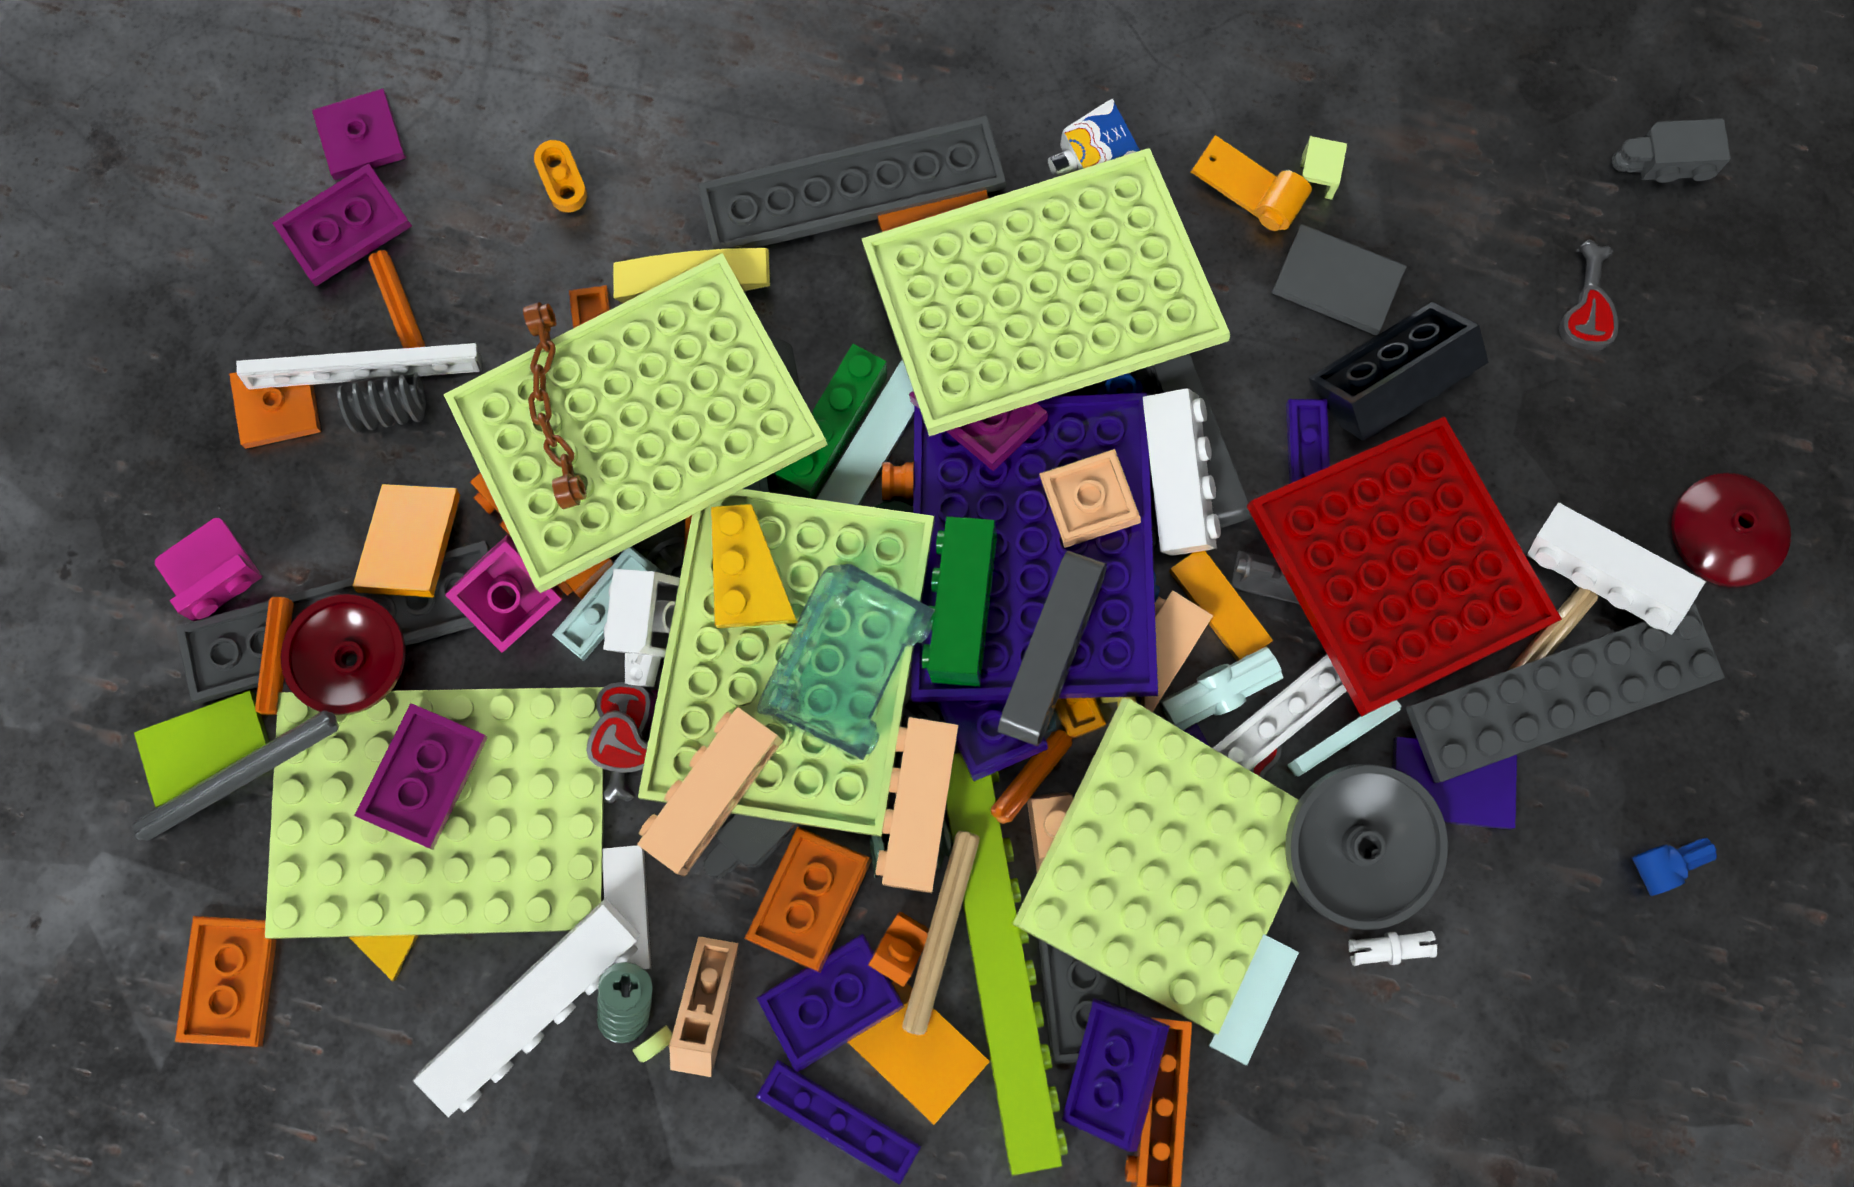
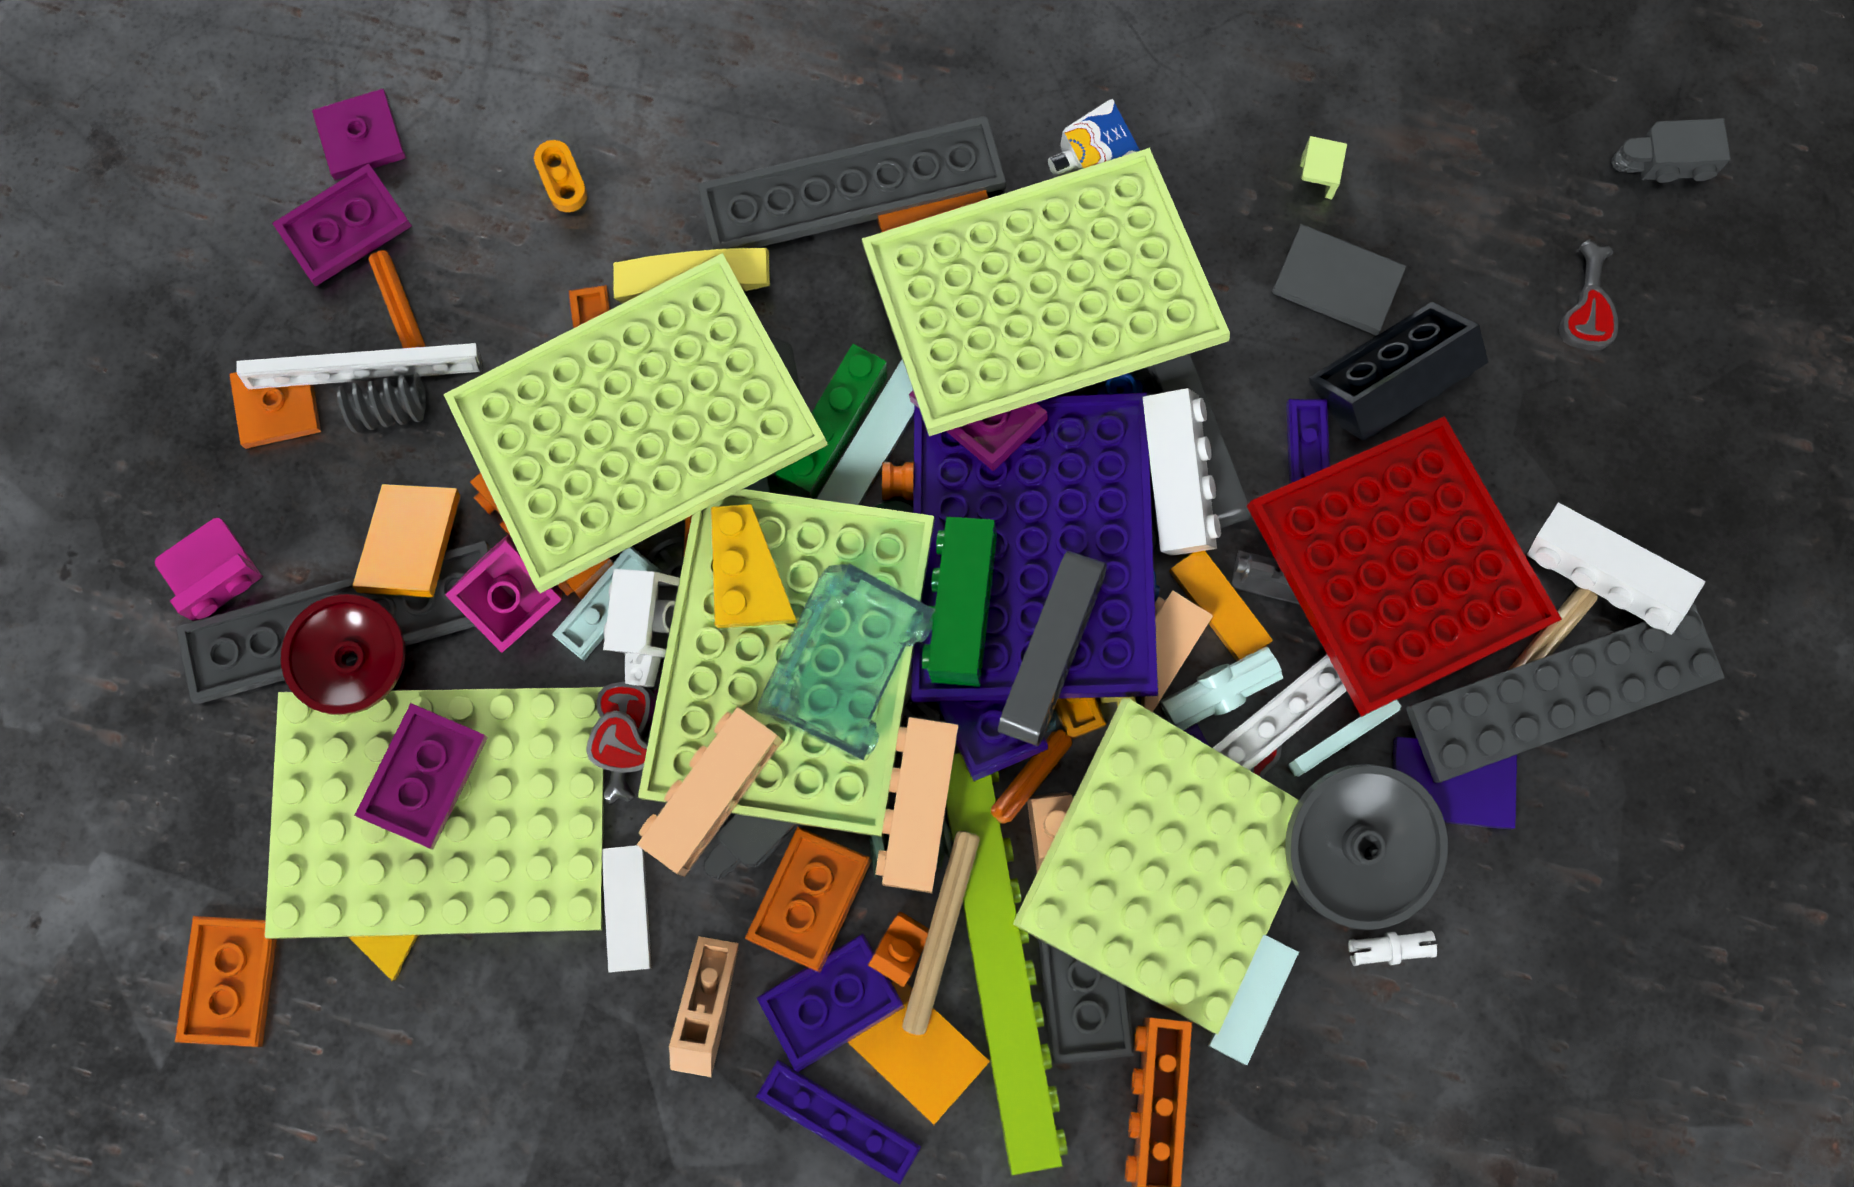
dark grey axle [132,711,339,841] -> none
lime tile [134,690,269,808] -> none
orange axle [255,597,294,715] -> none
white brick [413,898,640,1117] -> none
dark orange piece [523,302,587,510] -> none
sand green piece [597,962,653,1043] -> none
yellowish green tile [632,1025,672,1063] -> none
light nougat tile [1039,449,1141,548] -> none
dark purple tile [1062,998,1170,1152] -> none
light orange door [1191,135,1312,231] -> none
blue axle [1632,838,1717,896] -> none
dark red dish [1671,473,1791,587] -> none

